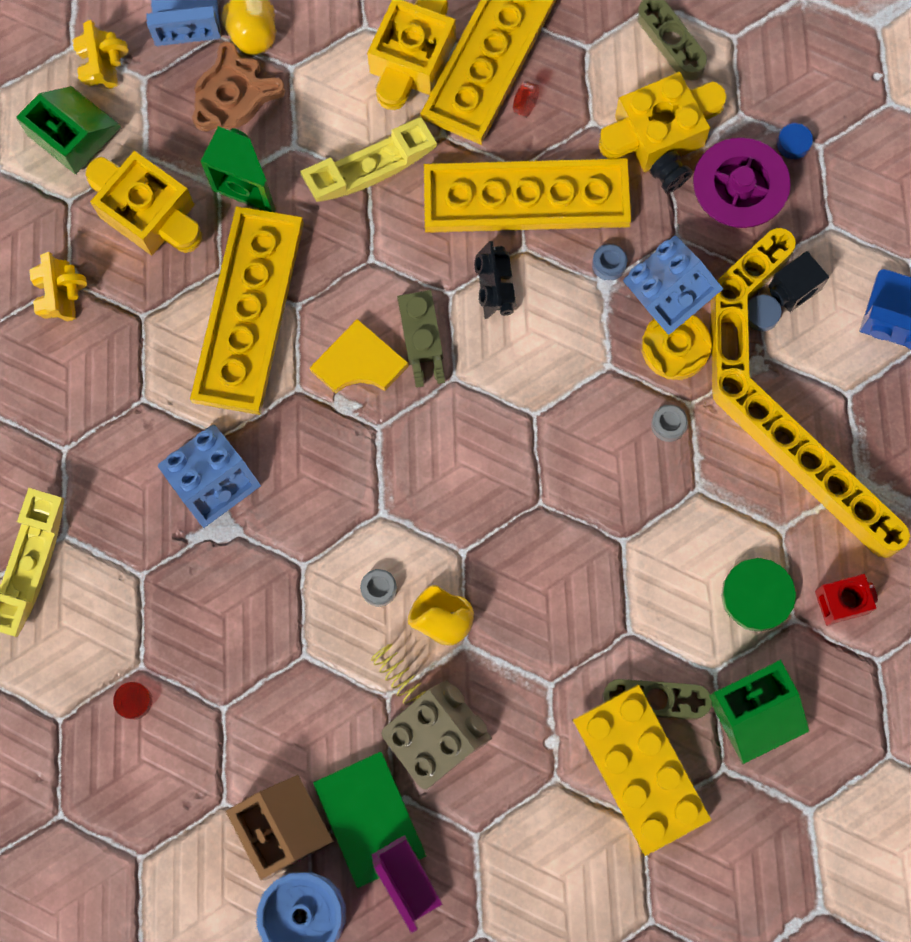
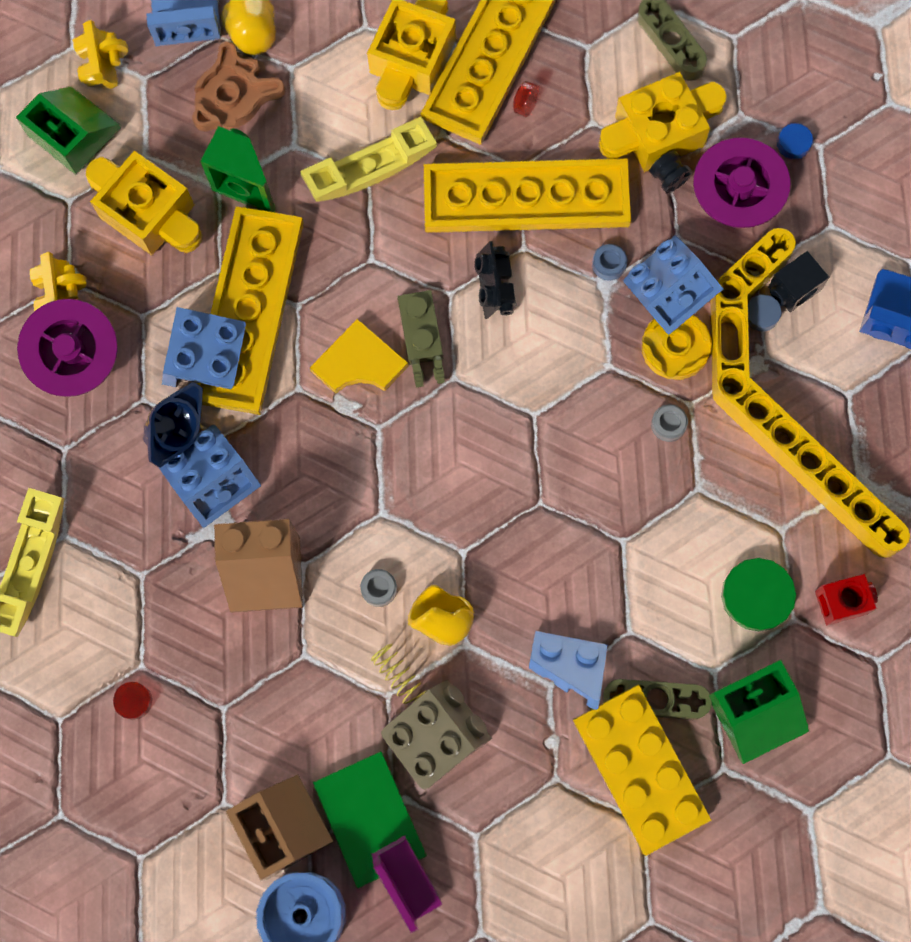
none -> magenta wheel [17,299,118,397]
none -> dark blue hat [143,382,203,468]
none -> medium blue bracket [162,307,246,389]
none -> medium nougat slope [214,519,303,613]
none -> medium blue wing [529,631,608,710]

